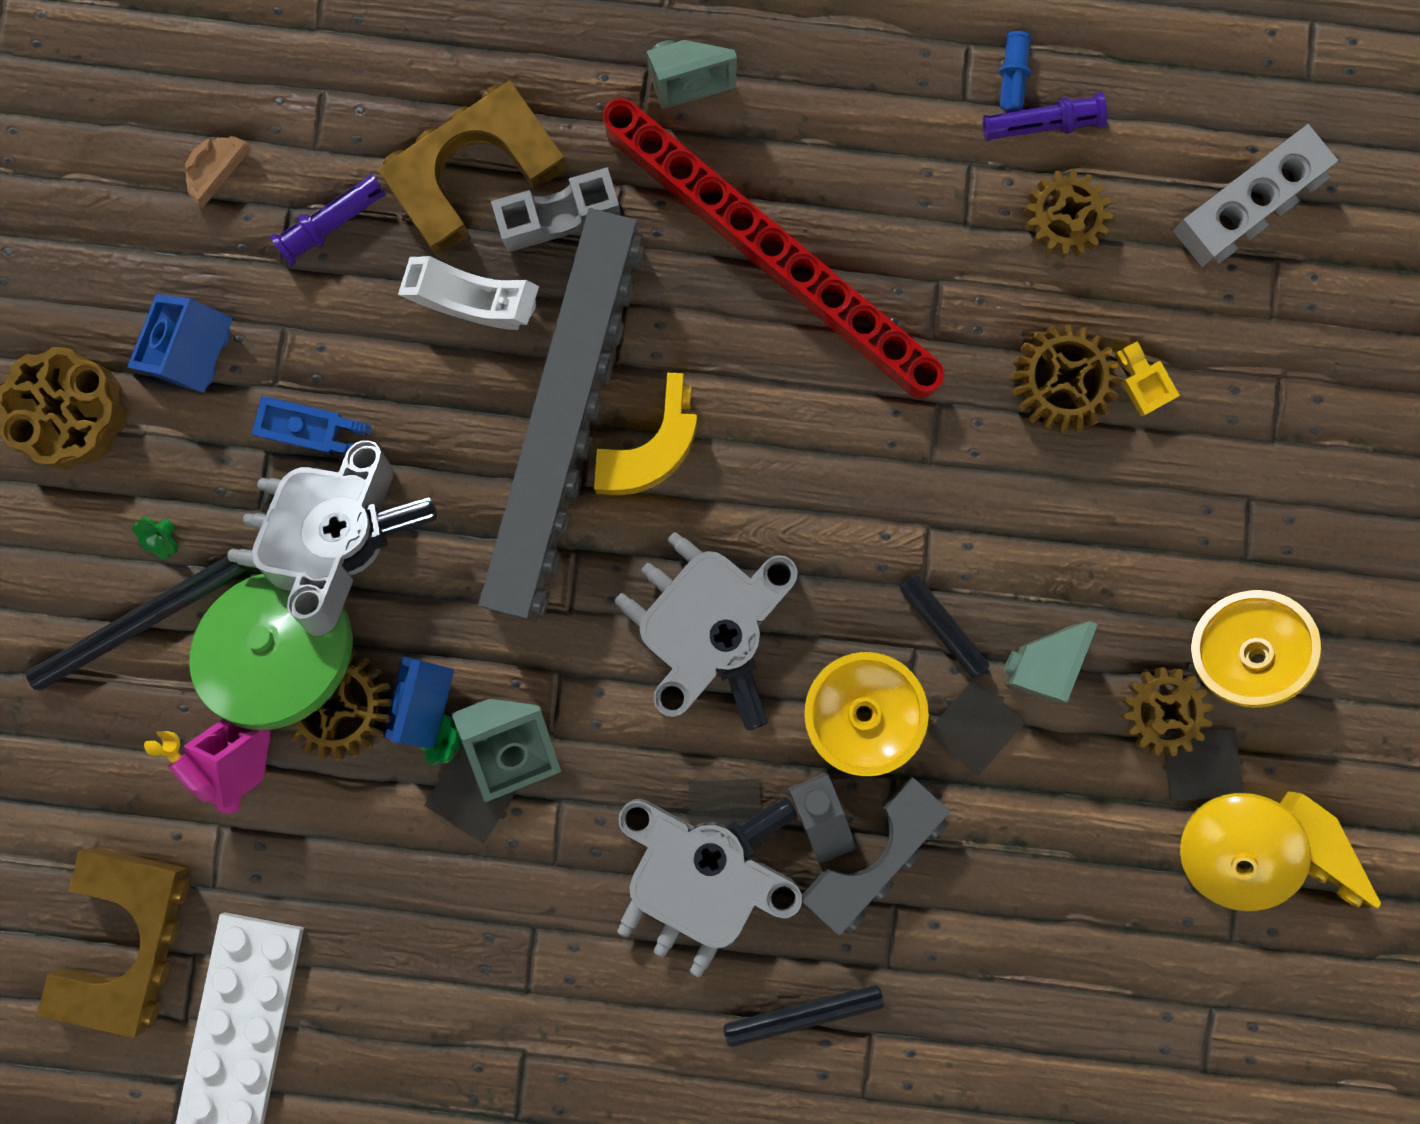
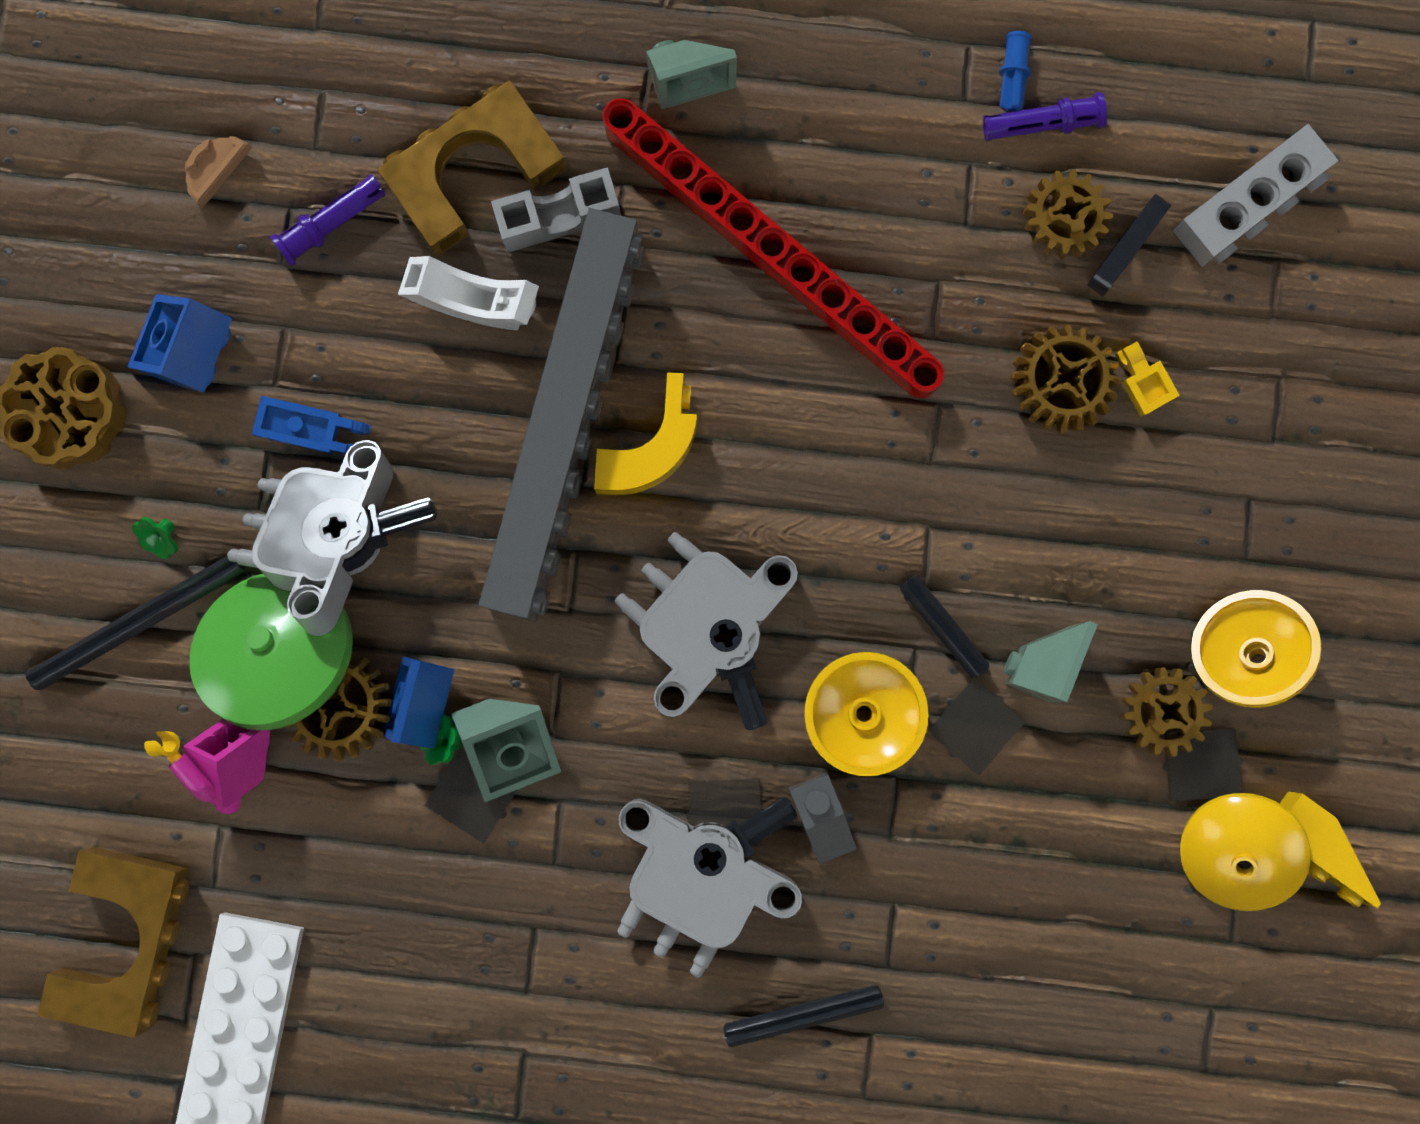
dark grey arch [802,776,950,936] -> none
none -> black beam [1087,193,1171,297]

